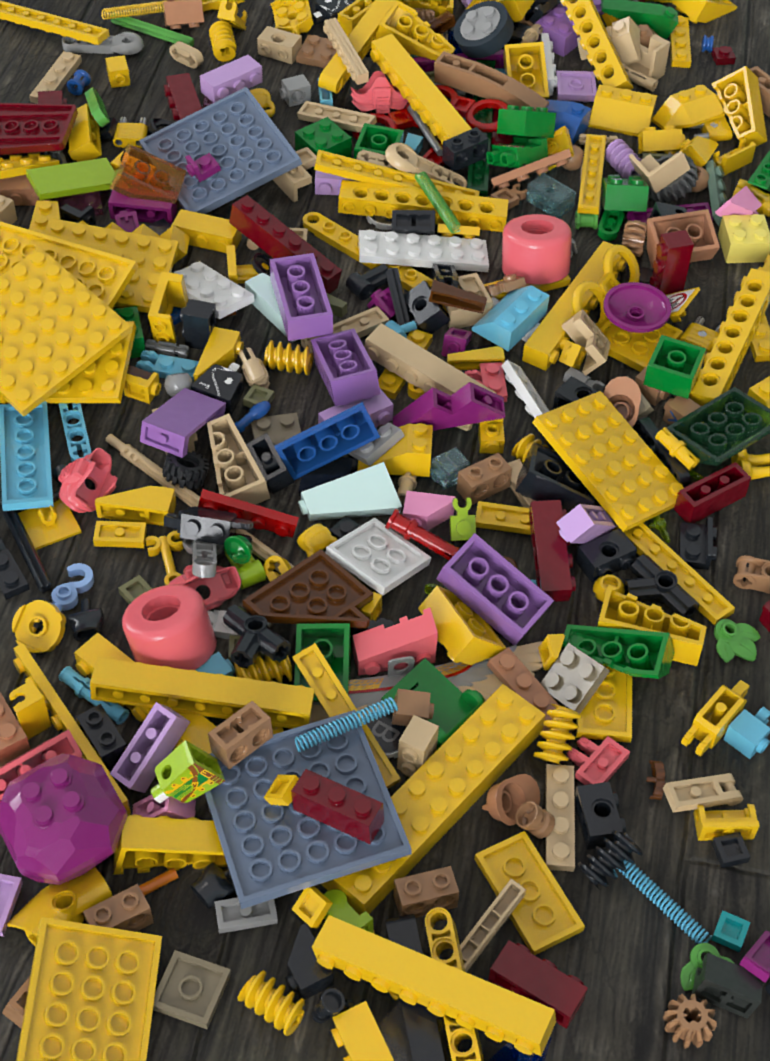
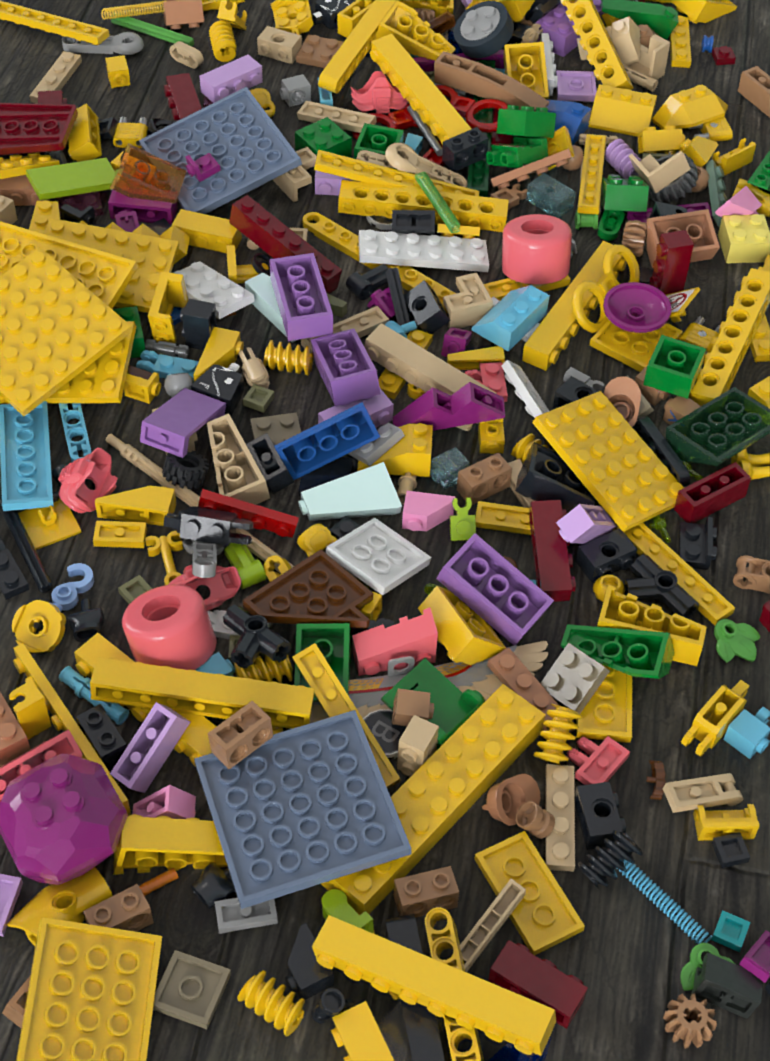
blue bush [66,69,91,95] -> none
bright green beam [85,87,110,127] -> none
lime torso [151,740,225,803] -> none
green hat [224,535,253,564] -> none
blue piece [234,401,271,433] -> none
yellow plate [264,775,299,806] -> none
dark red brick [291,769,384,844] -> none
yellow plate [292,886,333,928] -> none
medium azure piece [295,697,398,753] -> none
tan piece [323,17,369,85] -> none
red pin [385,508,459,560] -> none
reddish brown piece [428,279,487,314] -> none
black hinge [432,264,458,288] -> none
medium nougat plate [485,274,526,297] -> none
yellow slope [538,634,565,670] -> none
yellow bracket [559,341,587,370] -> none
tan panel [562,309,611,376] -> none
yellow pin [655,427,700,471] -> none
yellow wedge [712,66,767,147] -> none

